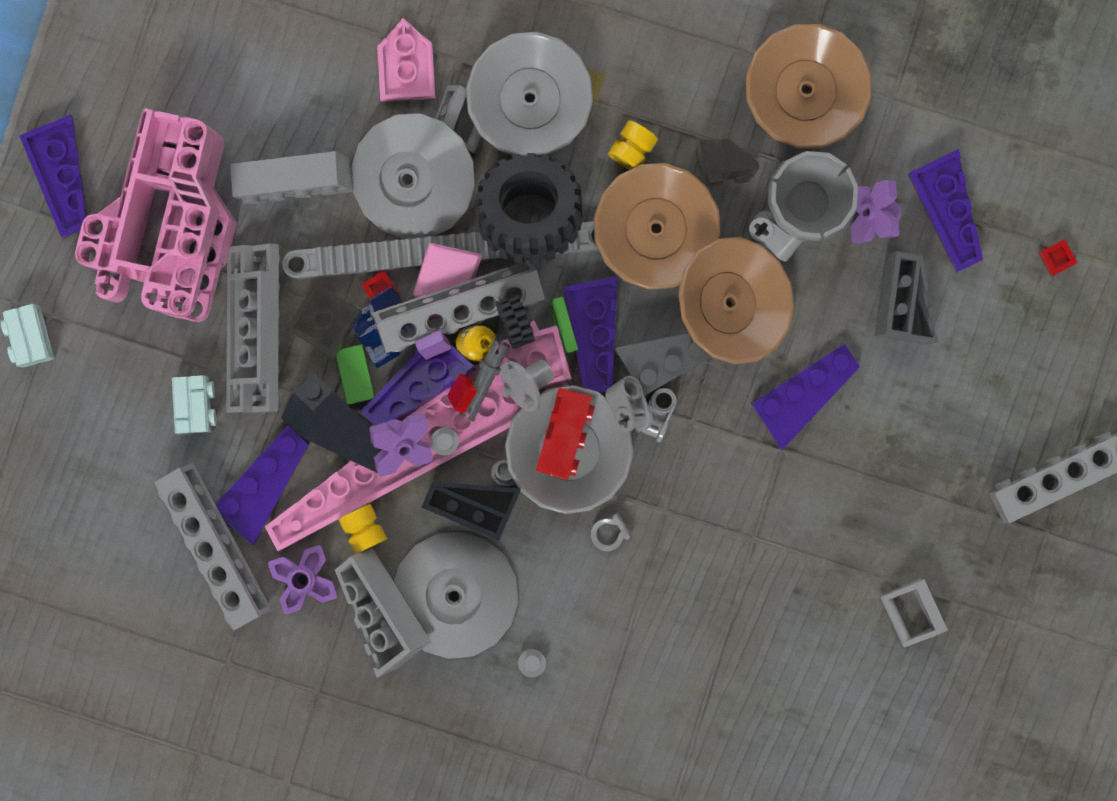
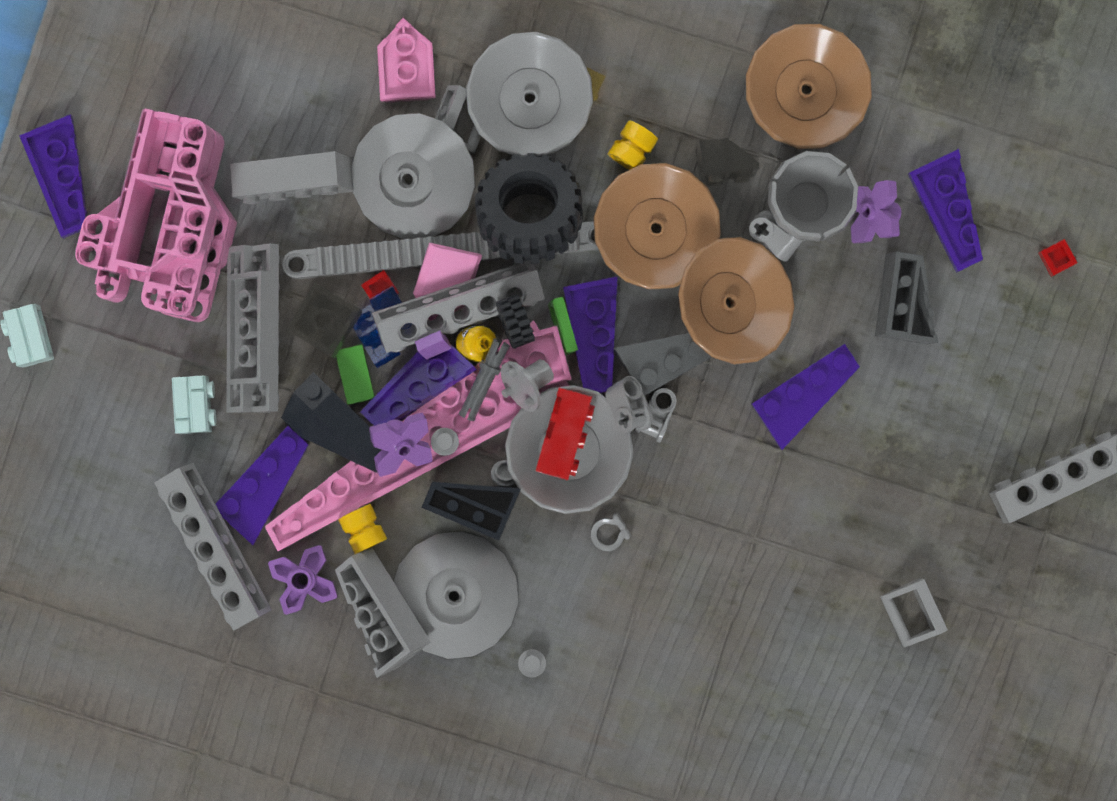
red tile [447,373,477,413] -> none

